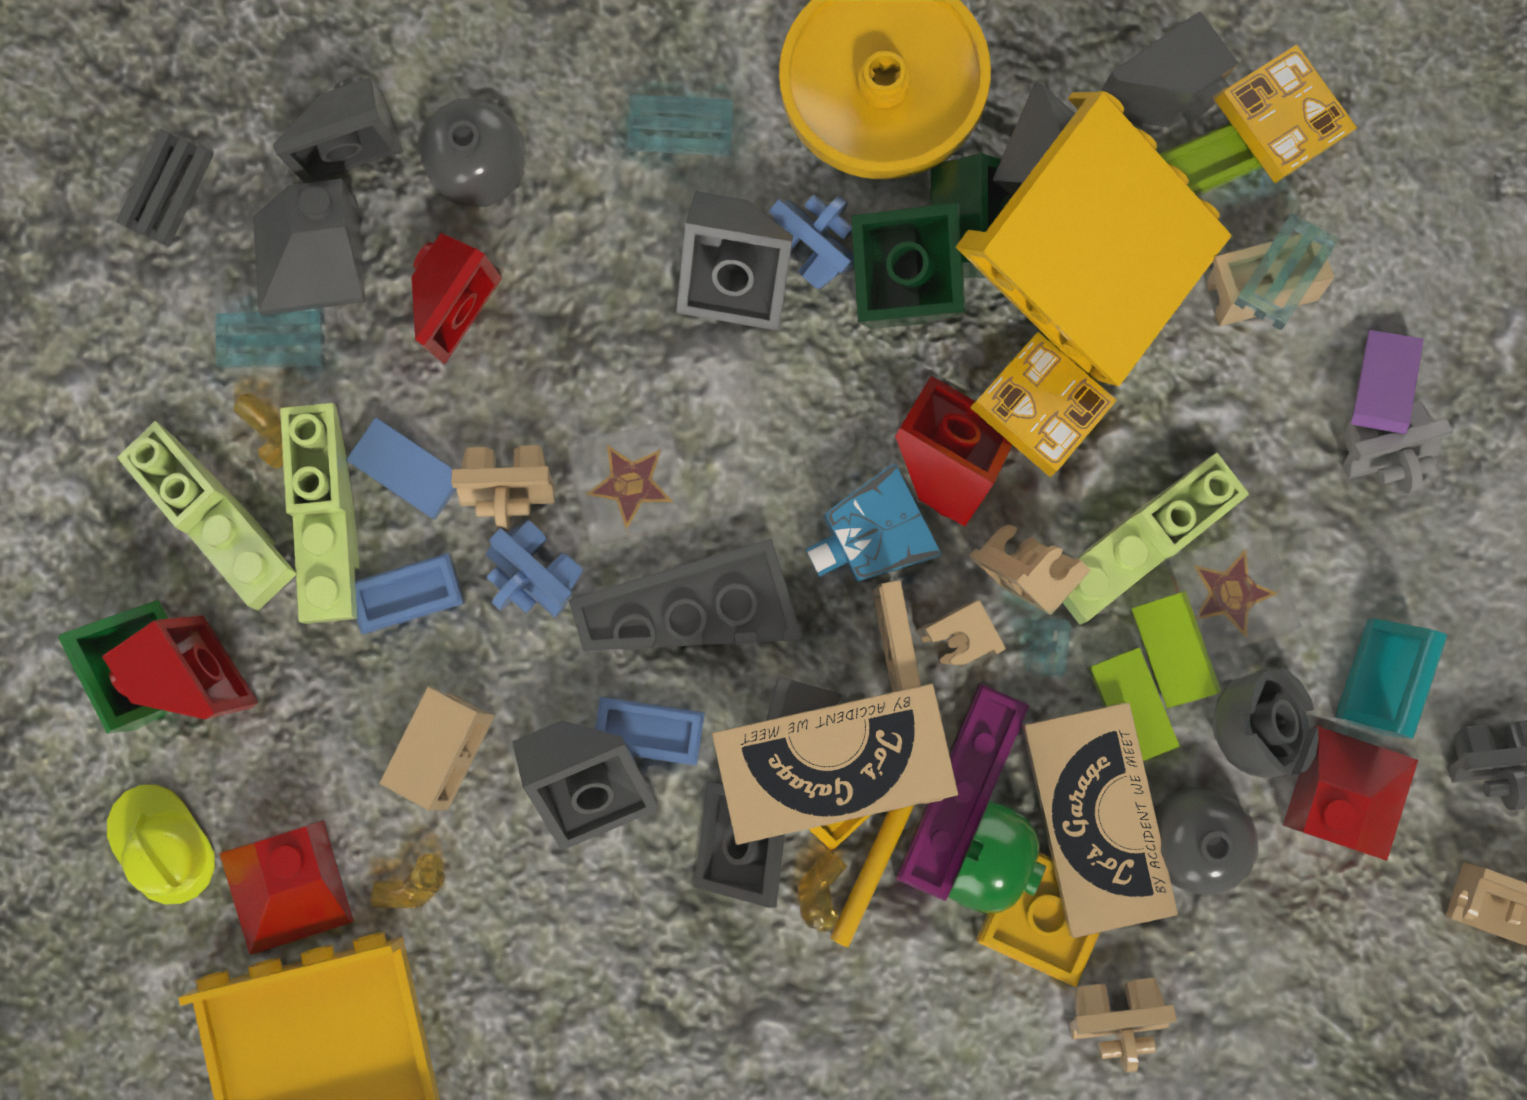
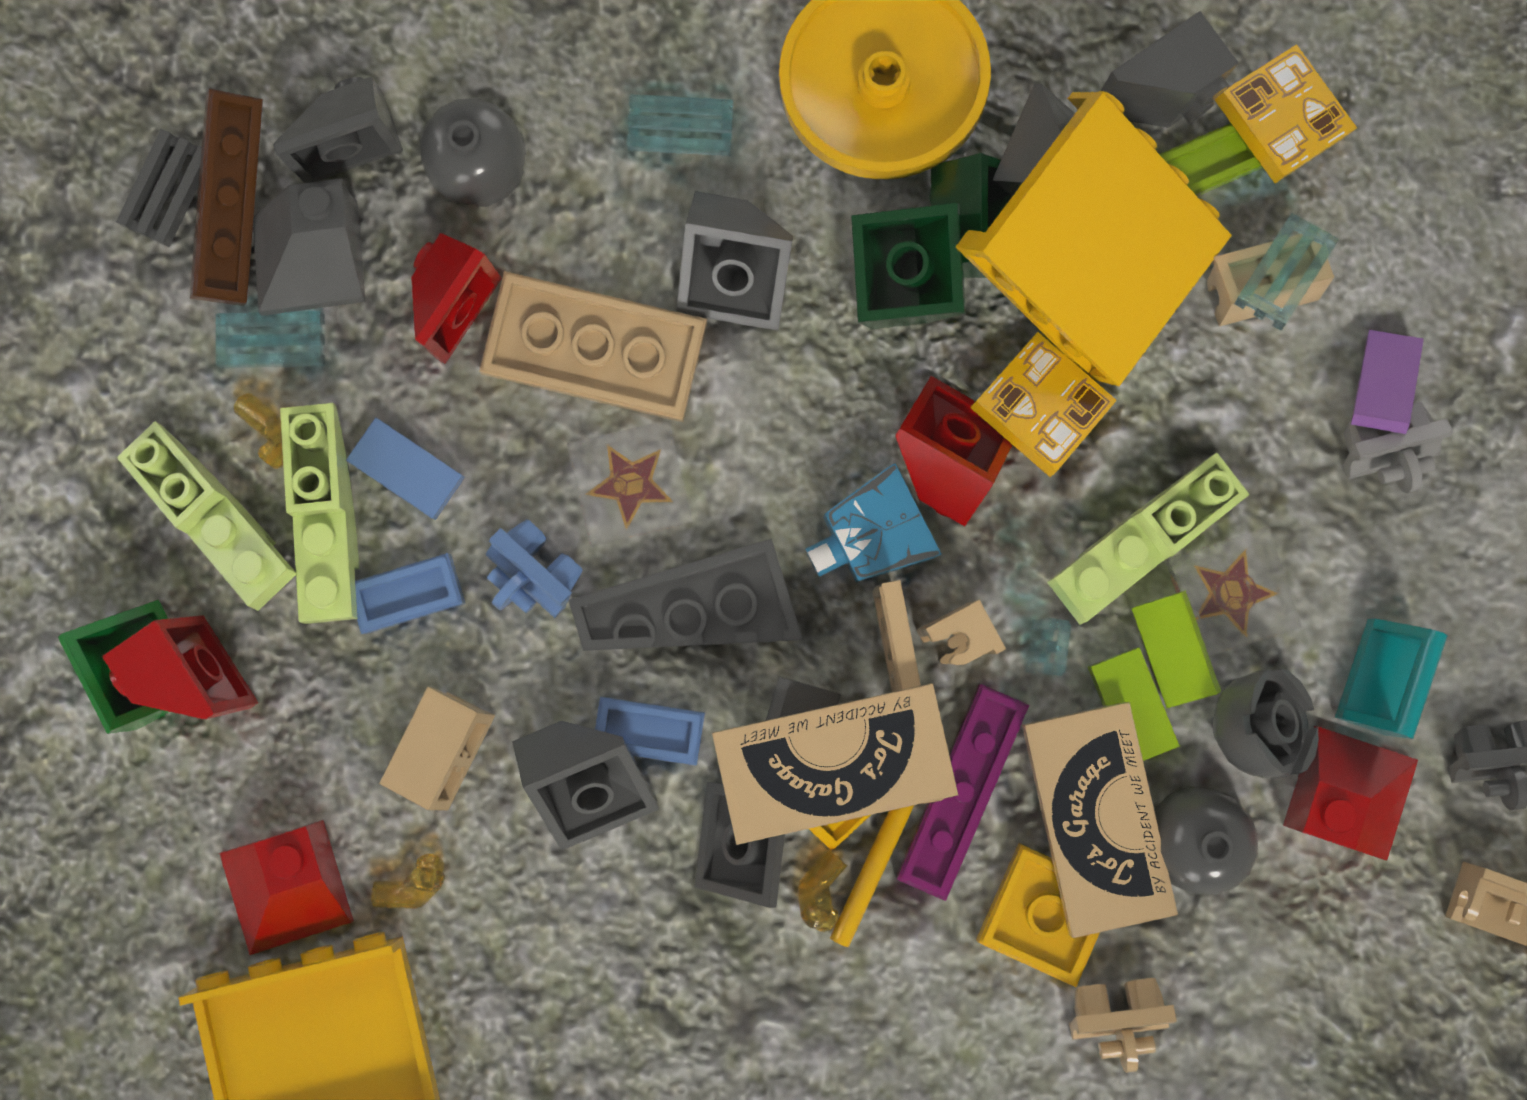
neon yellow piece [107,785,215,904] -> none
tan hips [451,445,555,531] -> none
medium blue hips [769,194,854,289] -> none
green cylinder [948,800,1046,913] -> none
tan hinge [969,524,1090,615] -> none
none -> reddish brown tile [190,88,263,306]
none -> tan tile [479,271,708,422]

